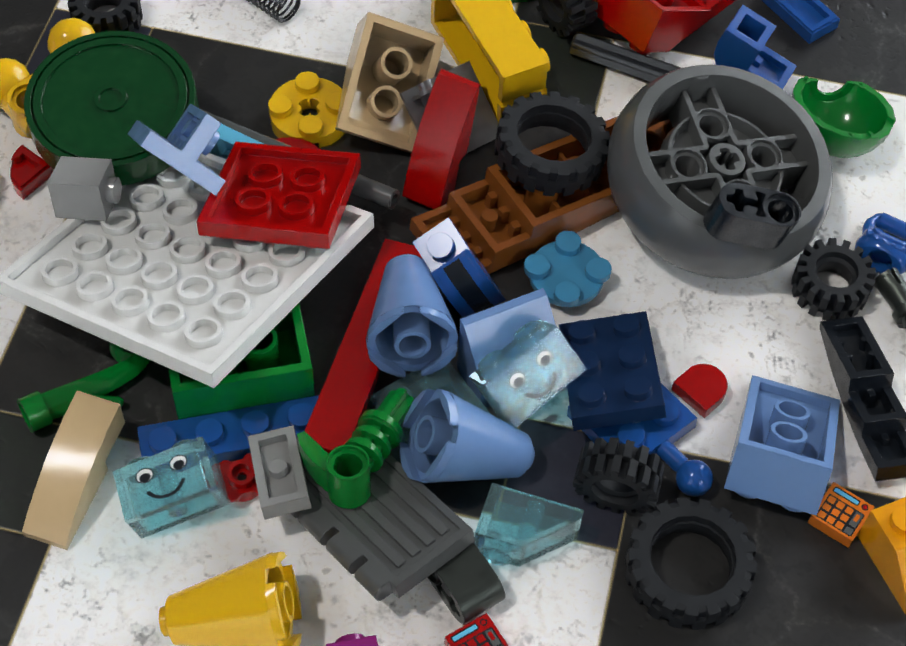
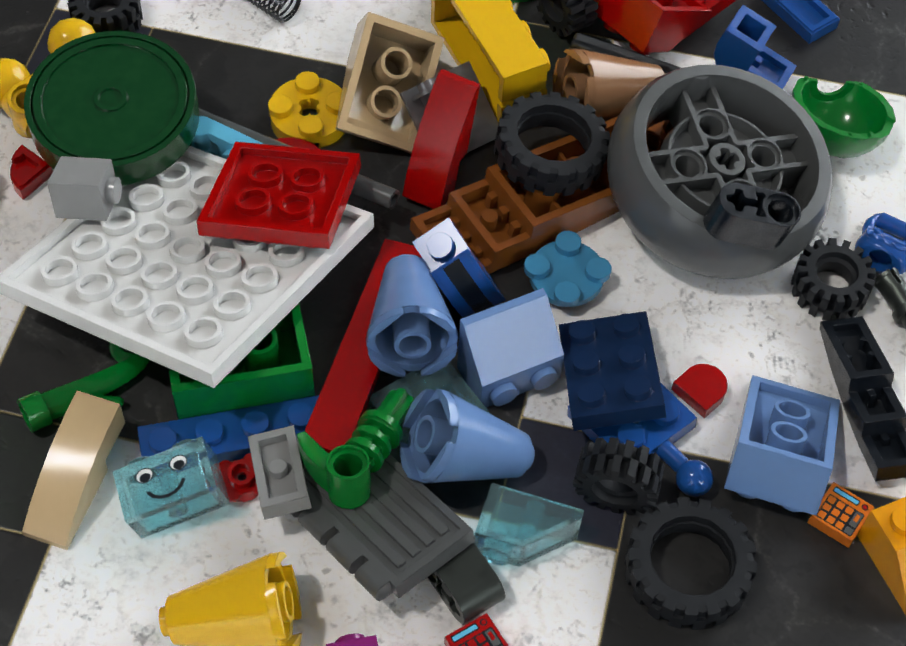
medium blue bracket [128,103,226,195] -> none
clear light blue brick [469,319,587,428] -> none
none -> medium nougat cone [553,48,666,121]

